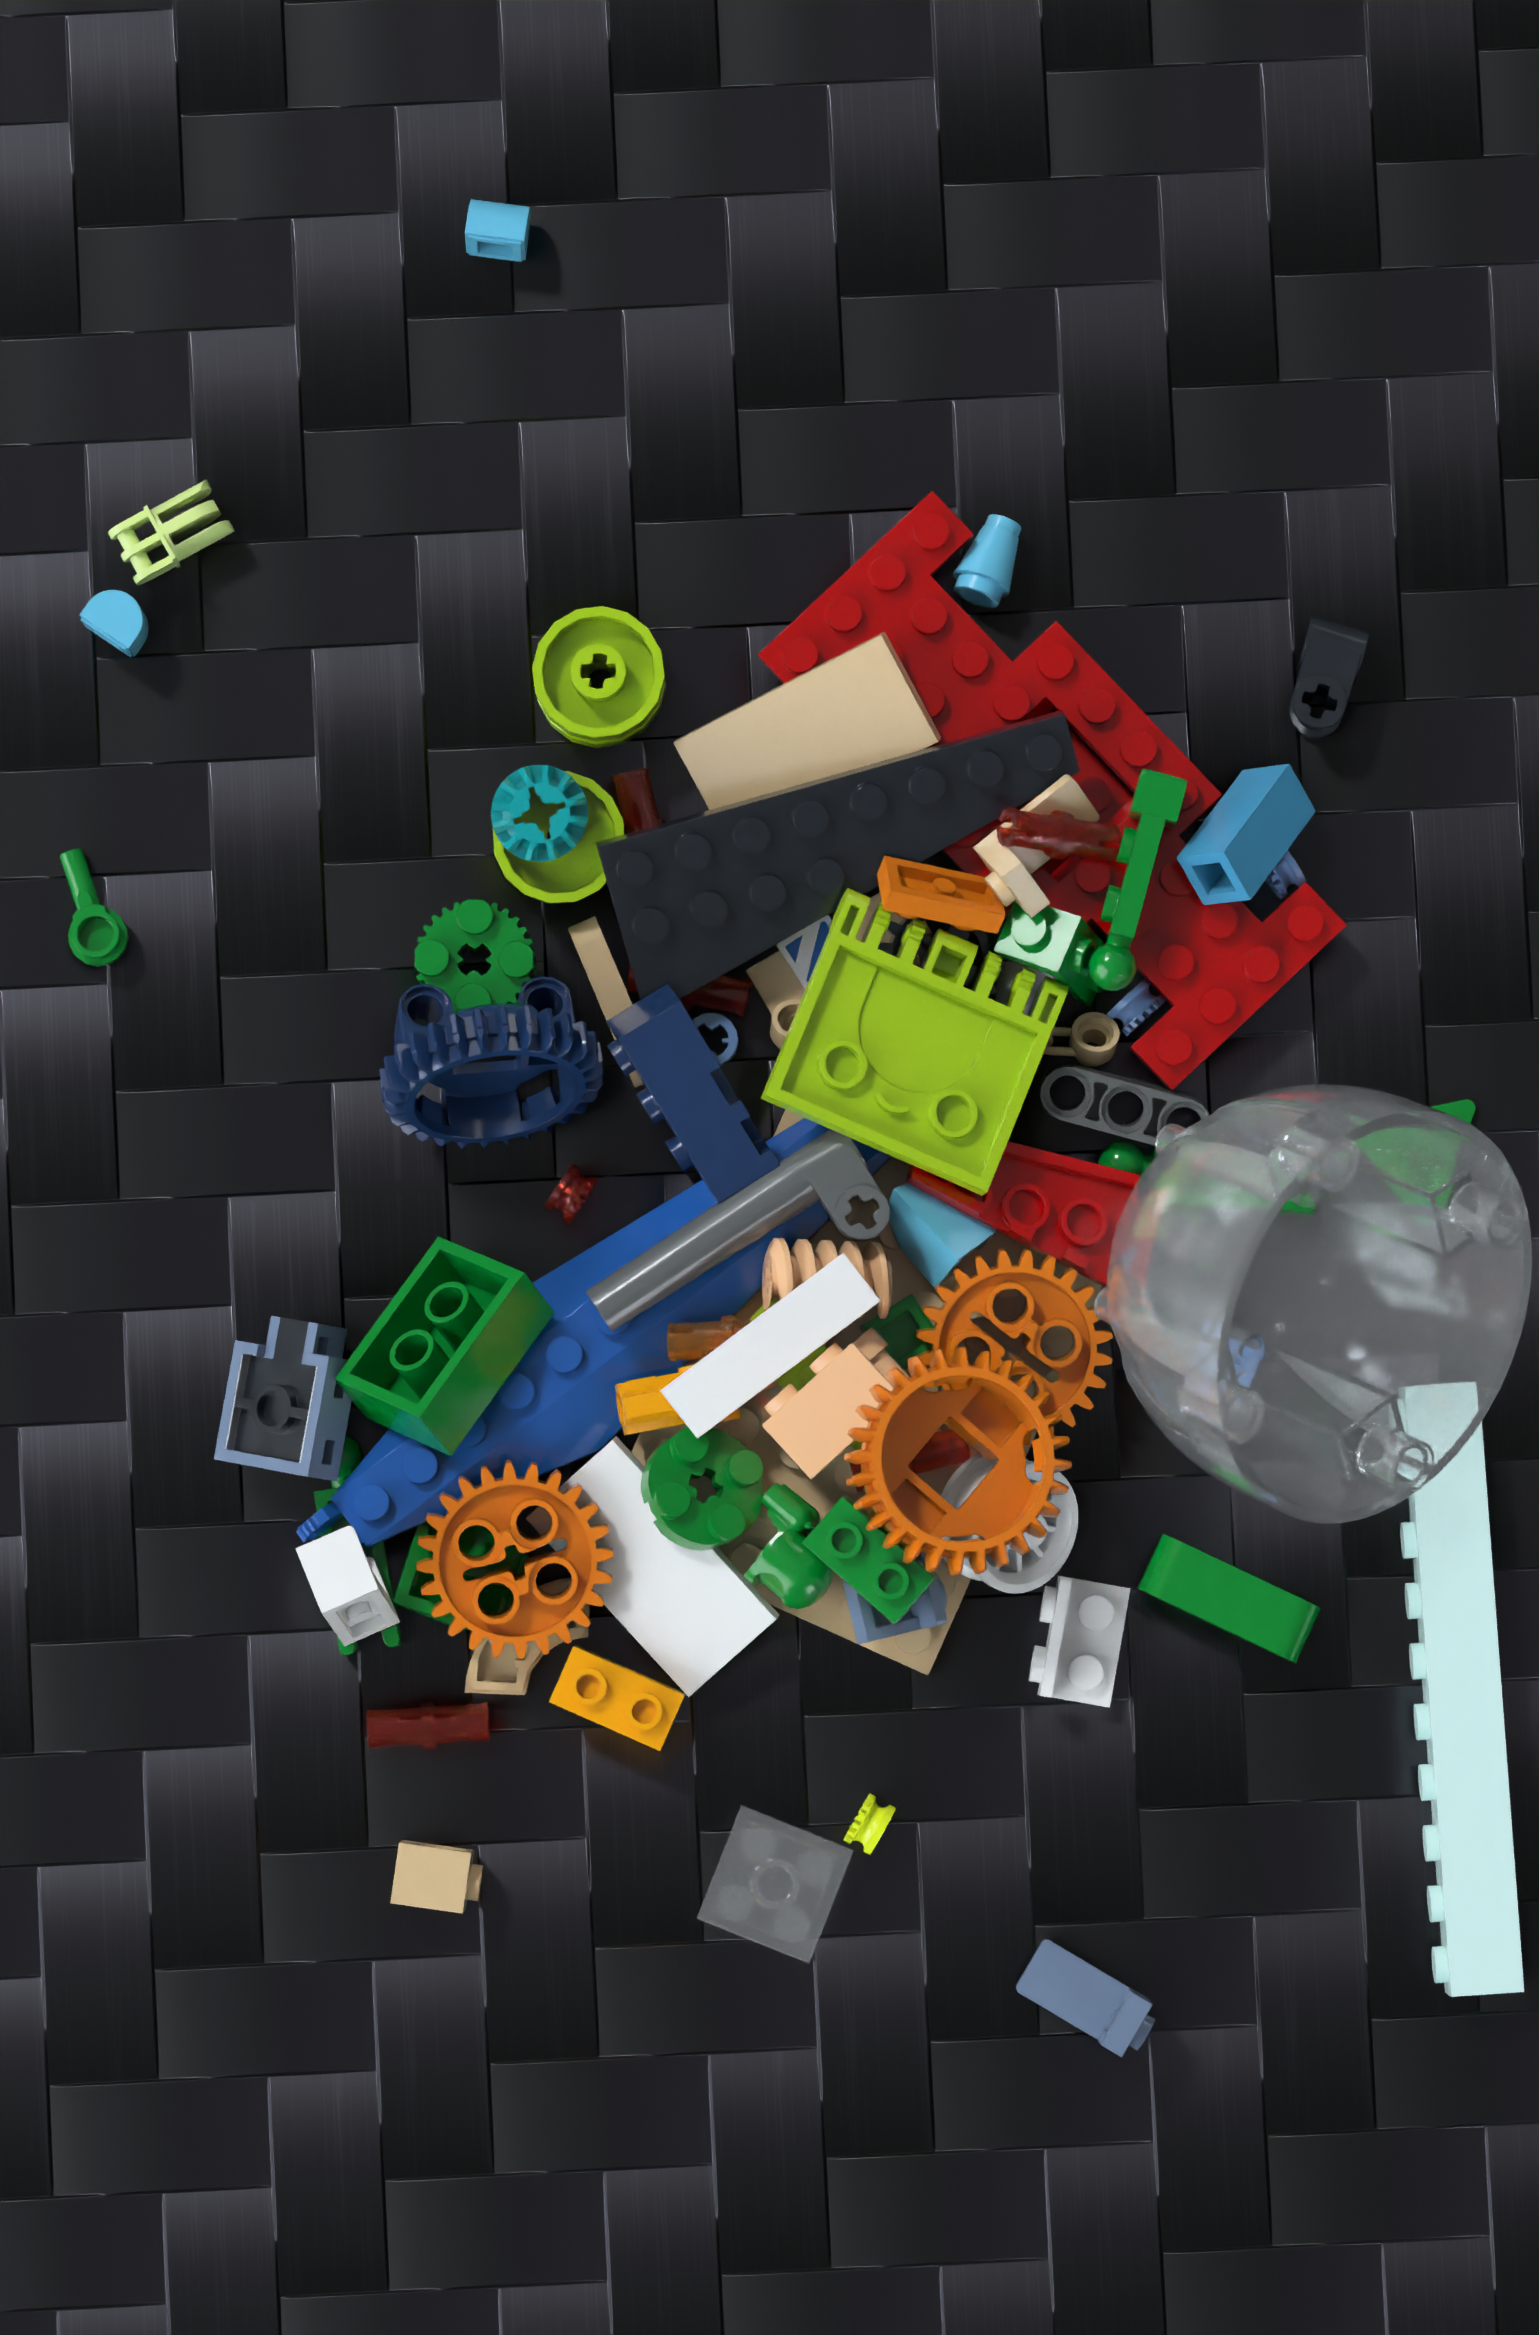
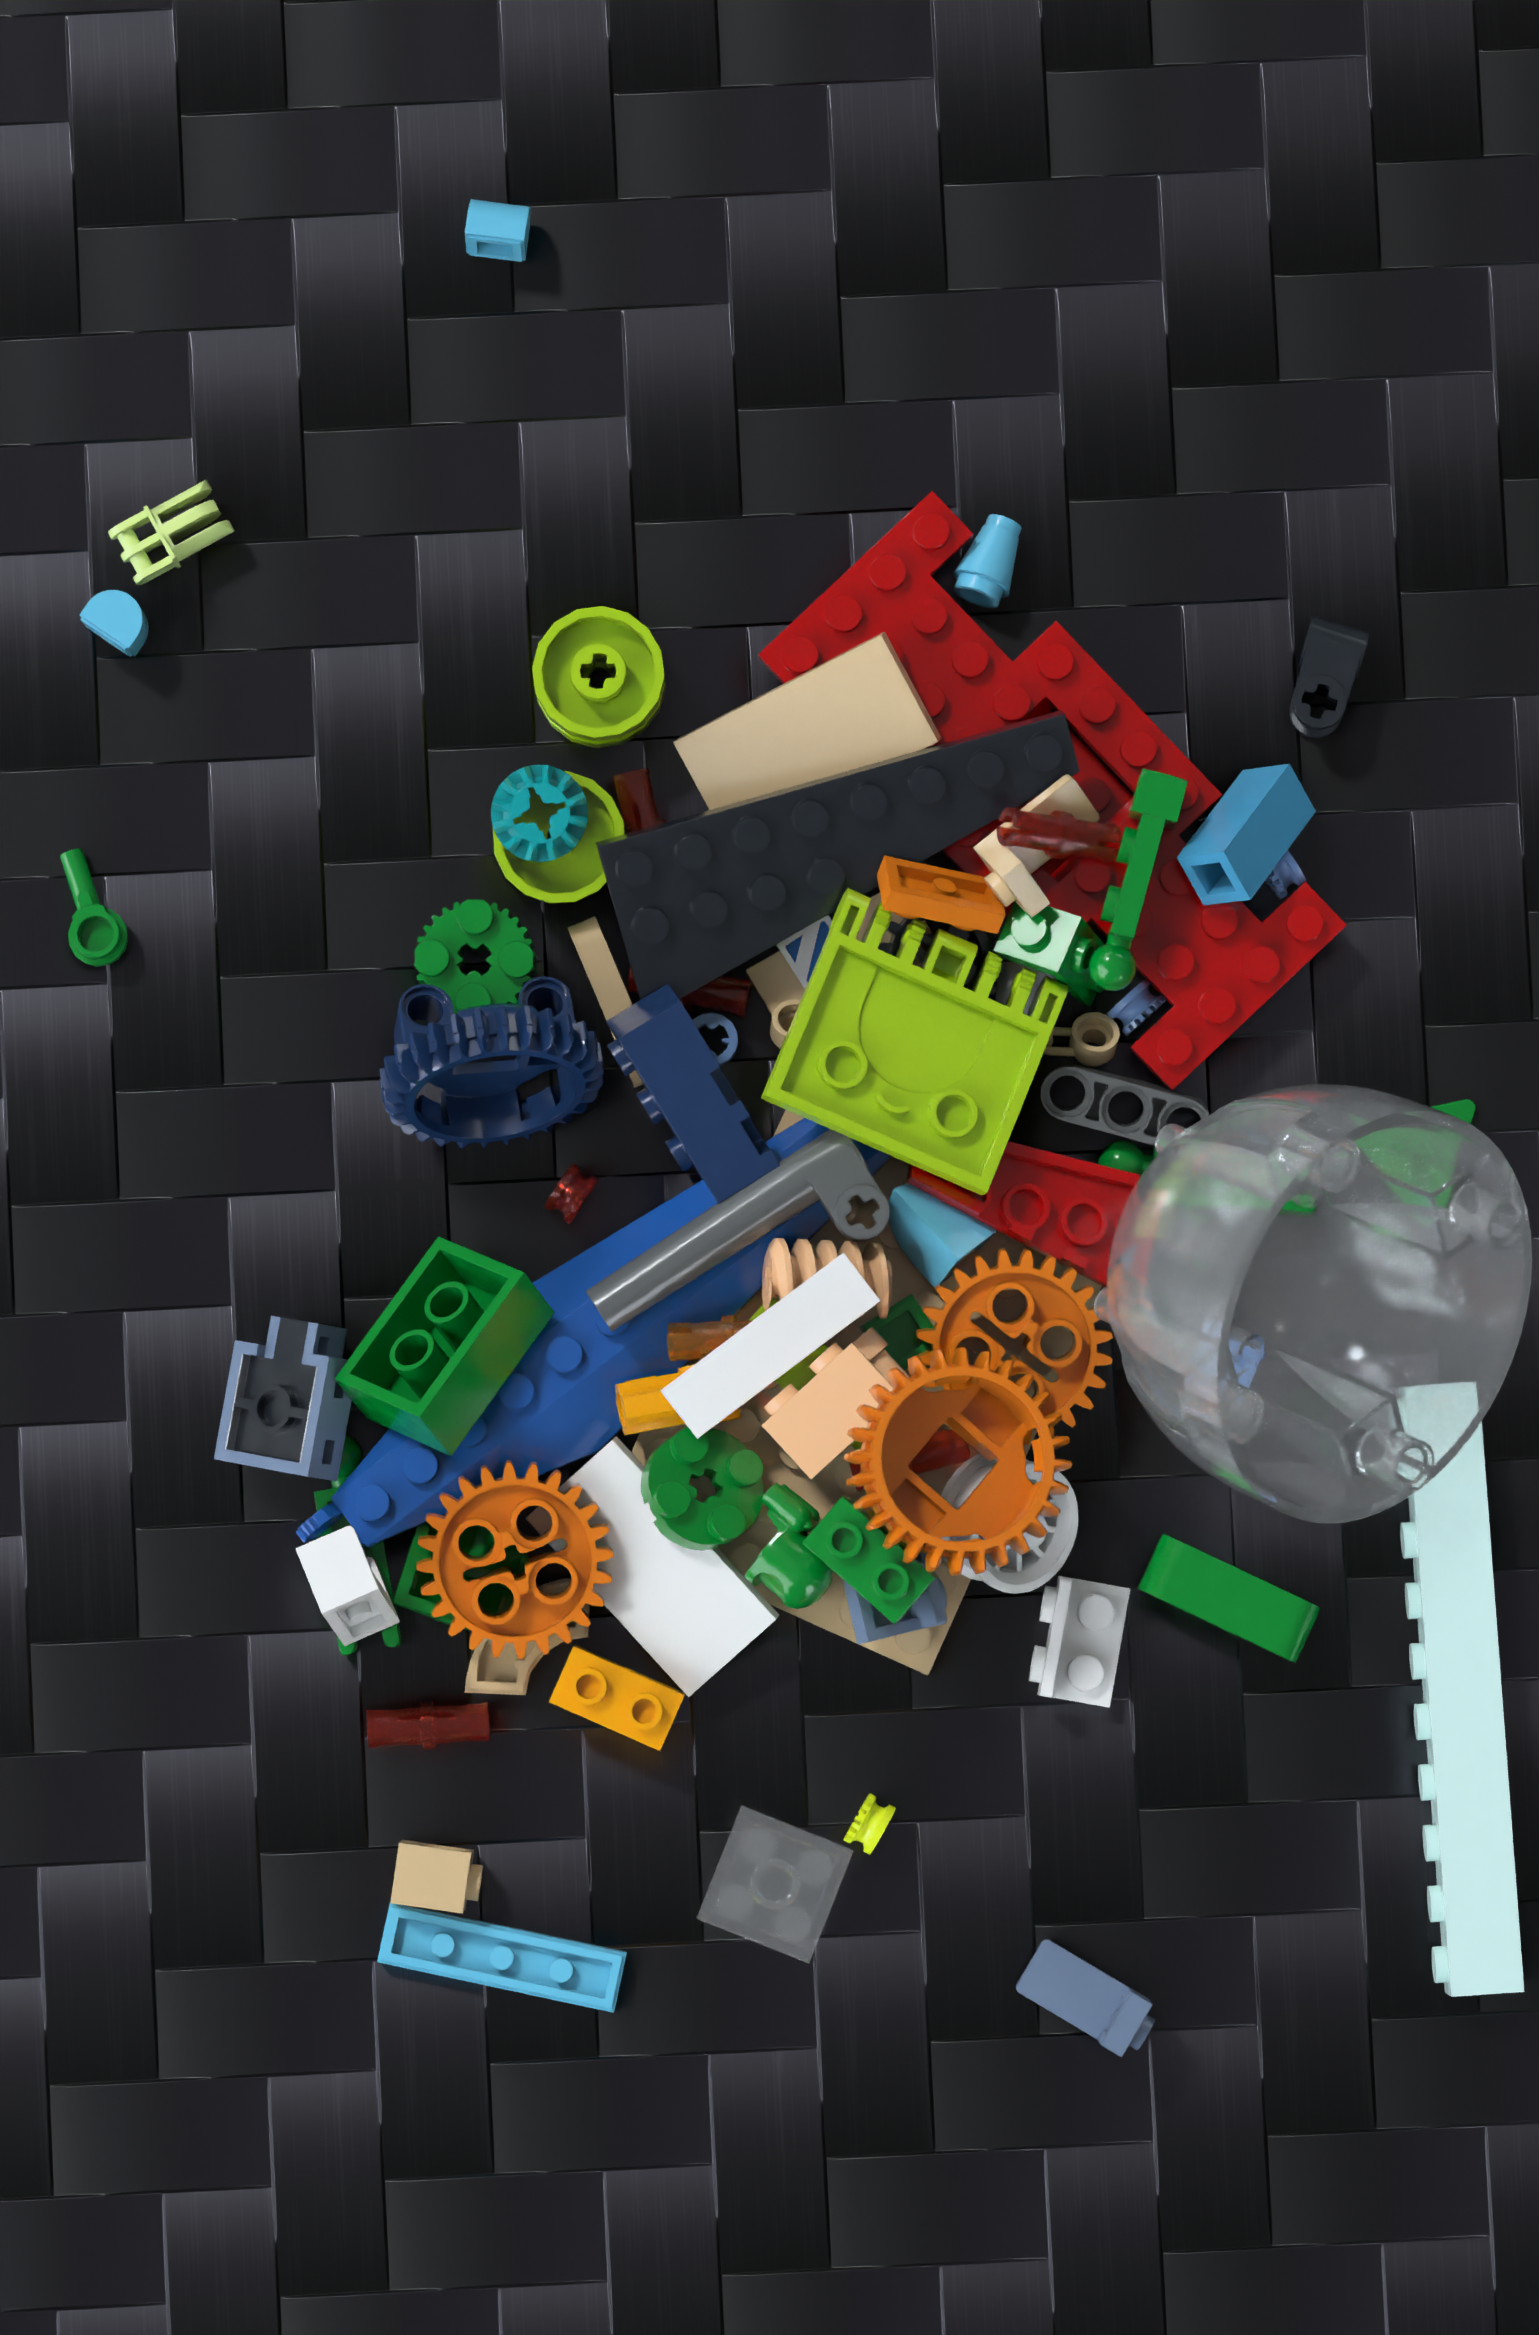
none -> medium azure tile [377,1903,627,2013]

